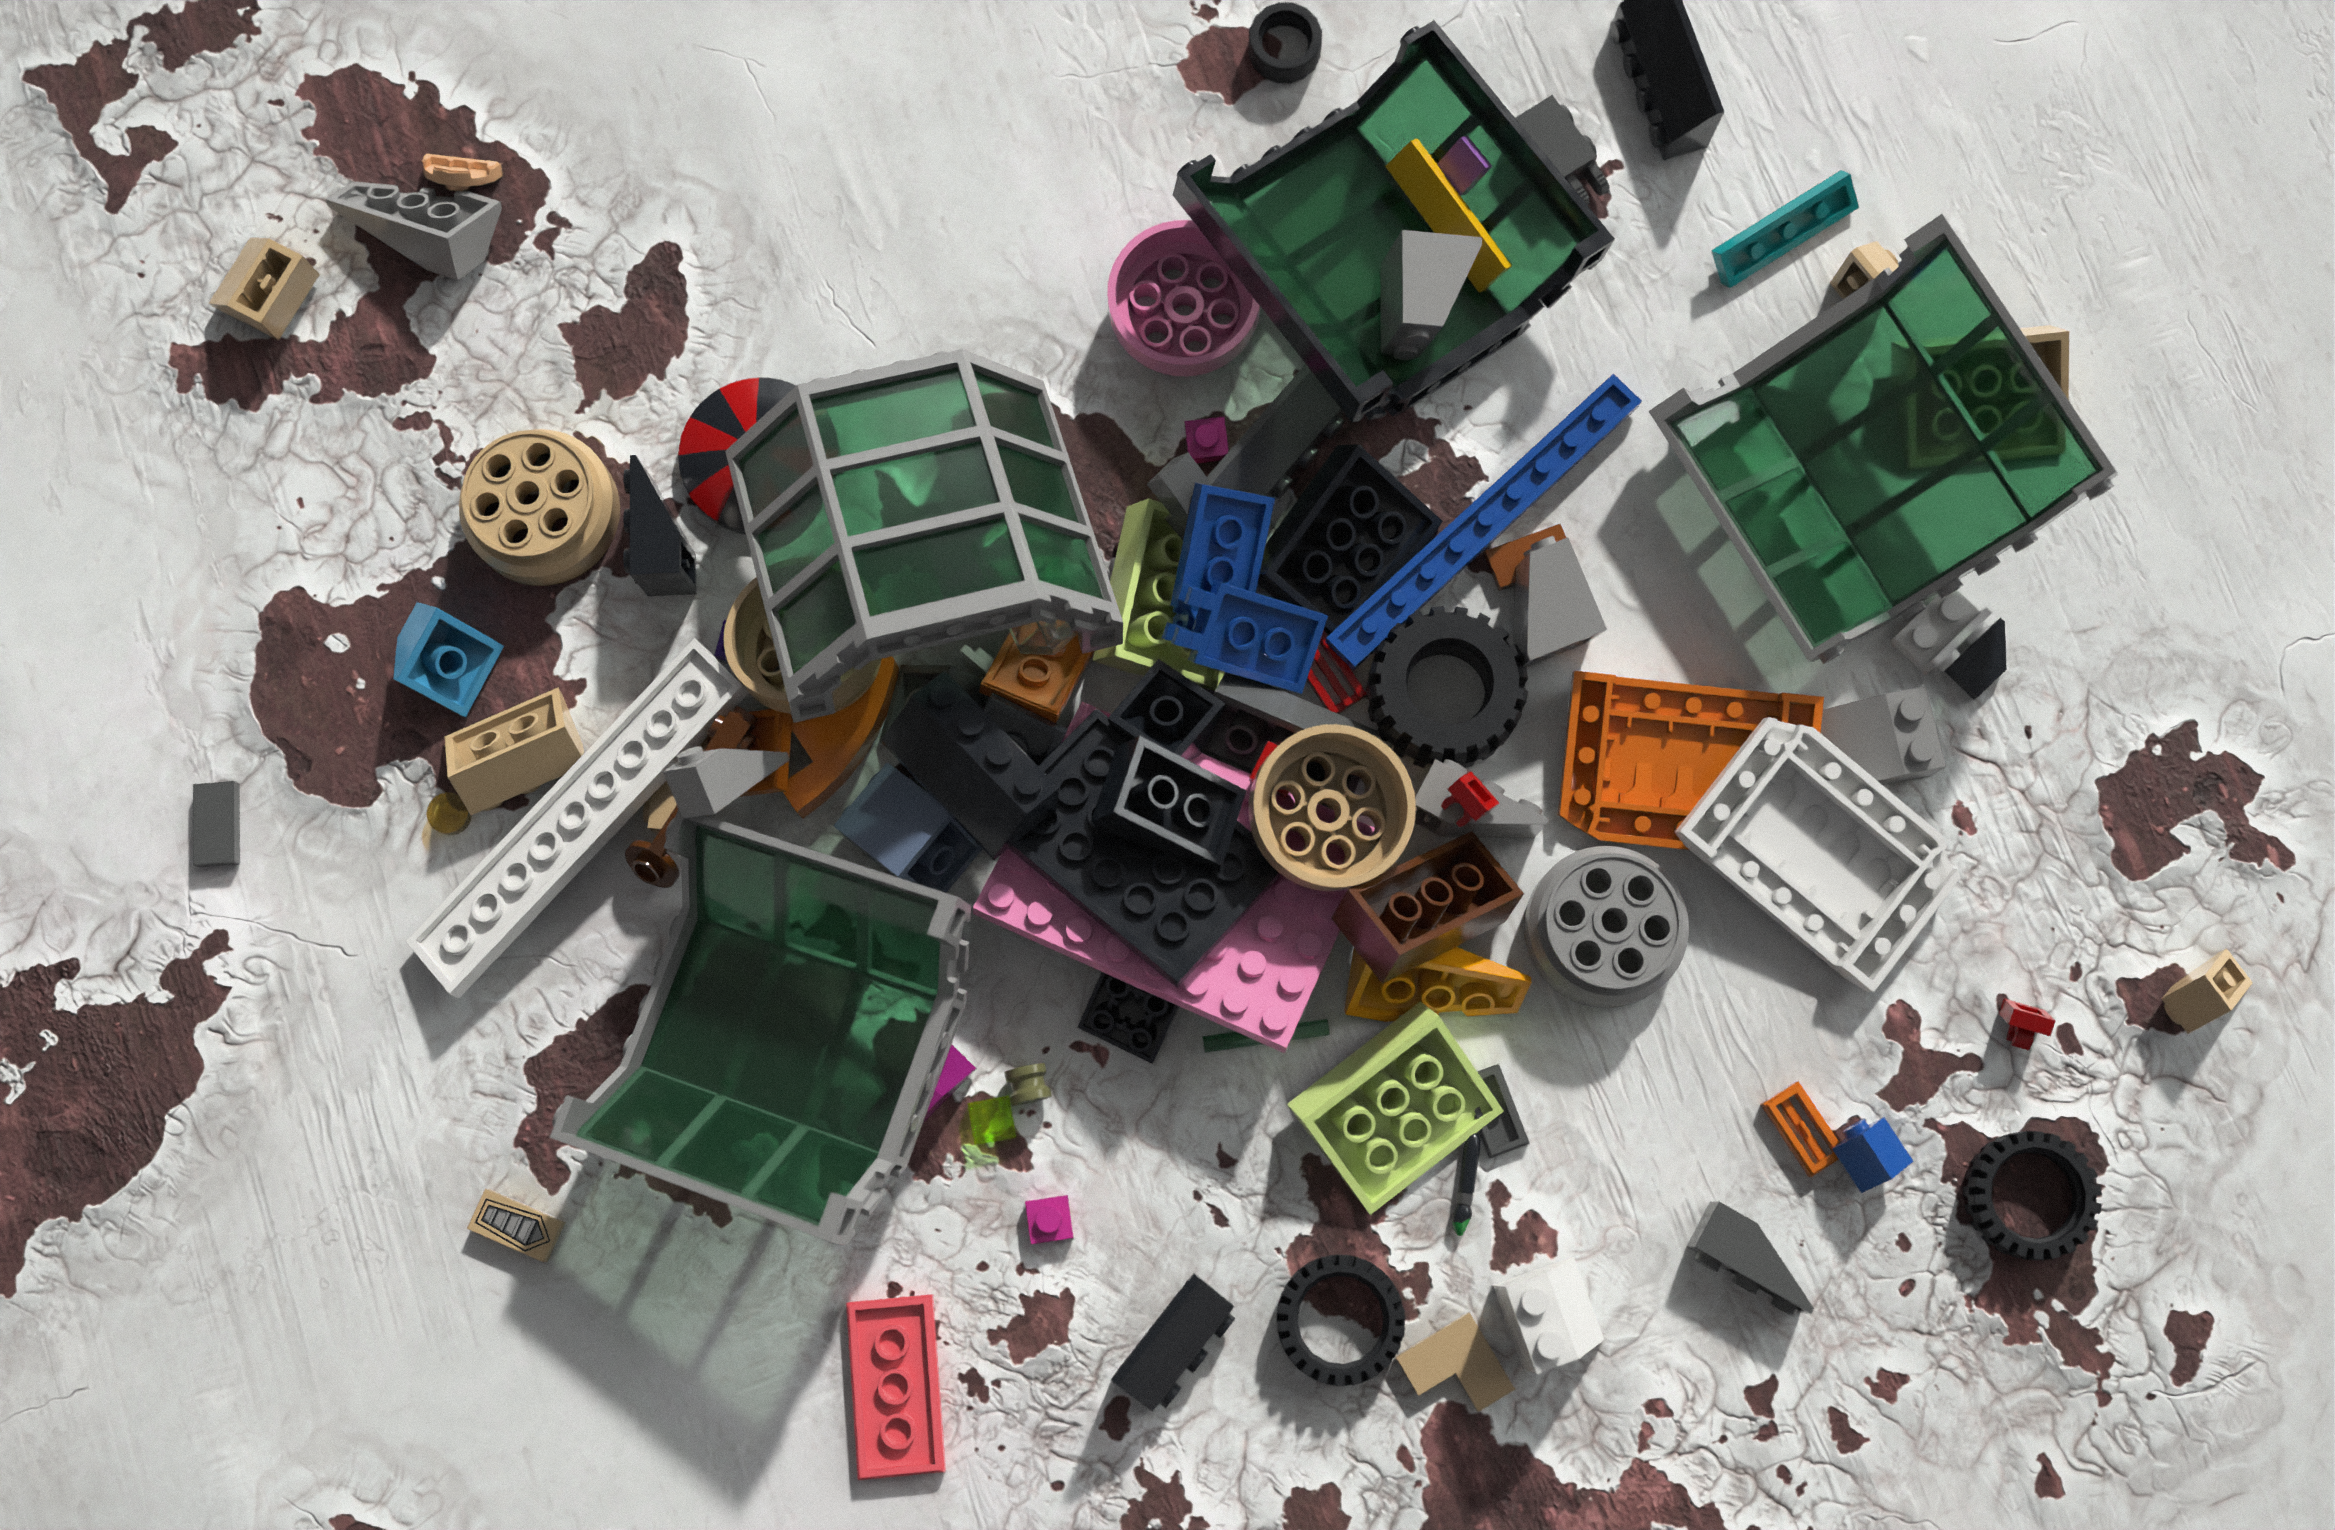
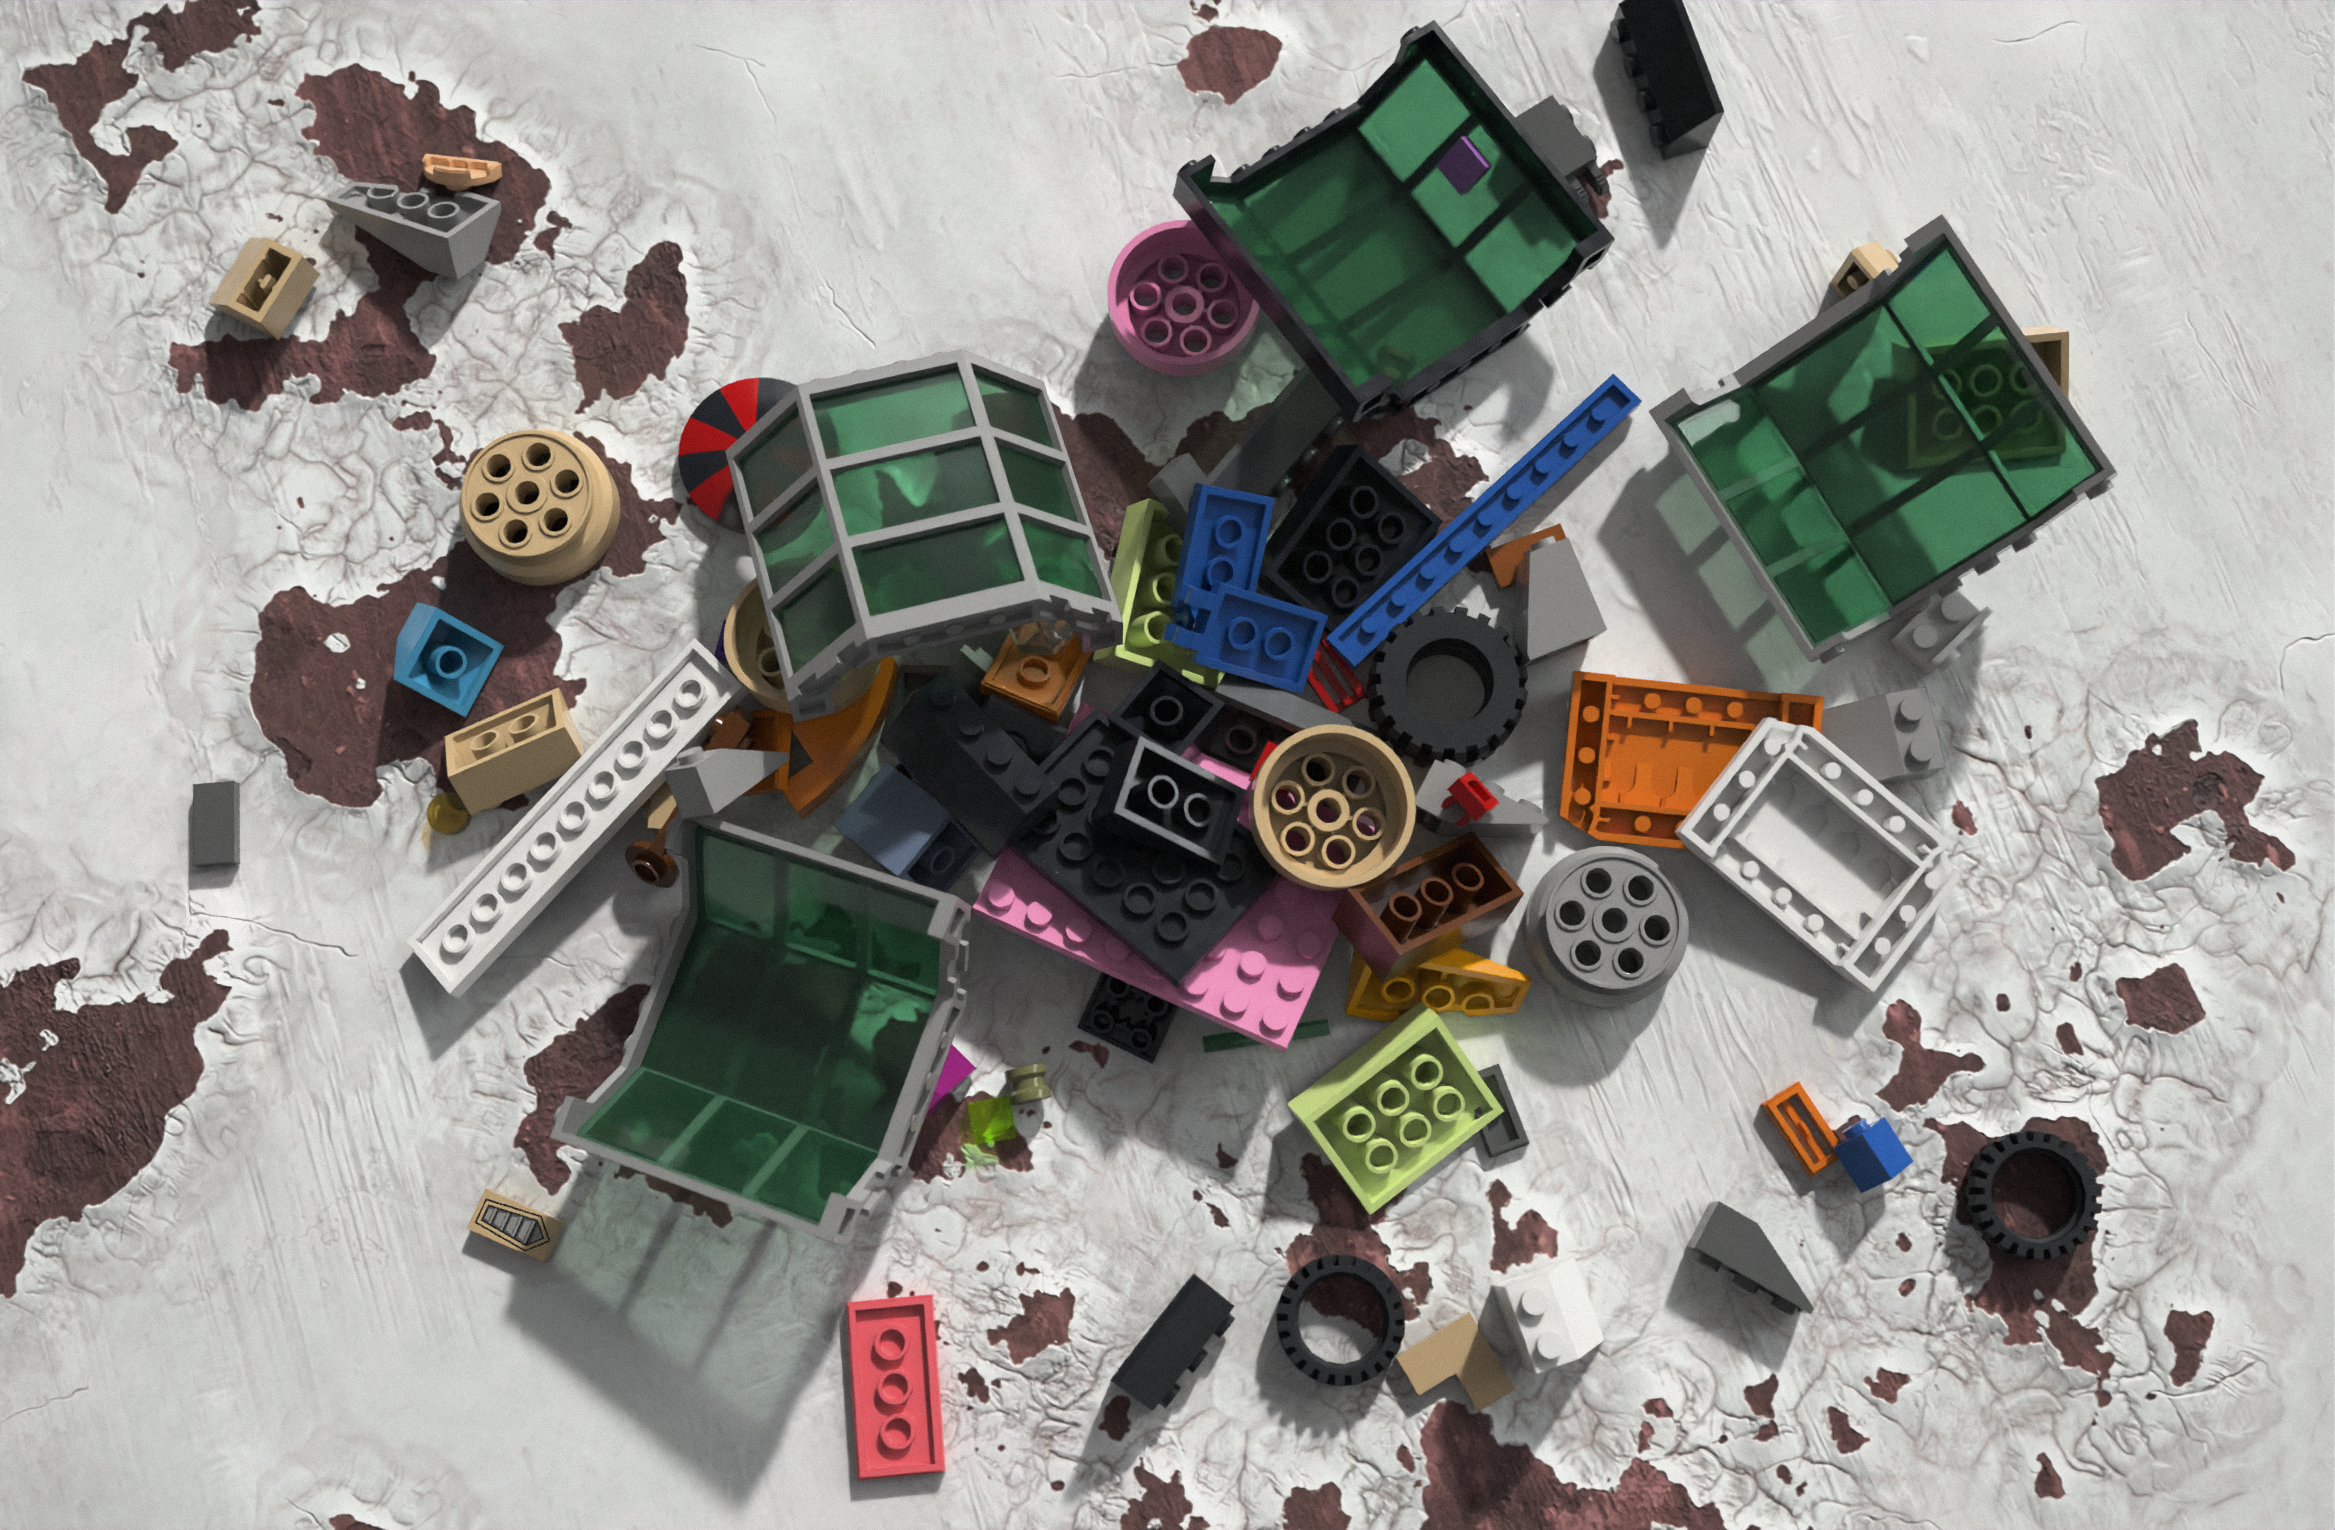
black slope [623,455,696,596] -> none
dark pink plate [1025,1195,1074,1244] -> none
dark pink plate [1185,417,1229,463] -> none
black tyre [1248,2,1322,83] -> none
light grey slope [1381,230,1482,360] -> none
yellow tile [1385,138,1512,293] -> none
black piece [1452,1132,1480,1236] -> none
teal plate [1711,170,1859,288] -> none
black tile [1944,617,2007,700] -> none
red tile [1999,998,2056,1051] -> none
tan slope [2161,948,2253,1034] -> none

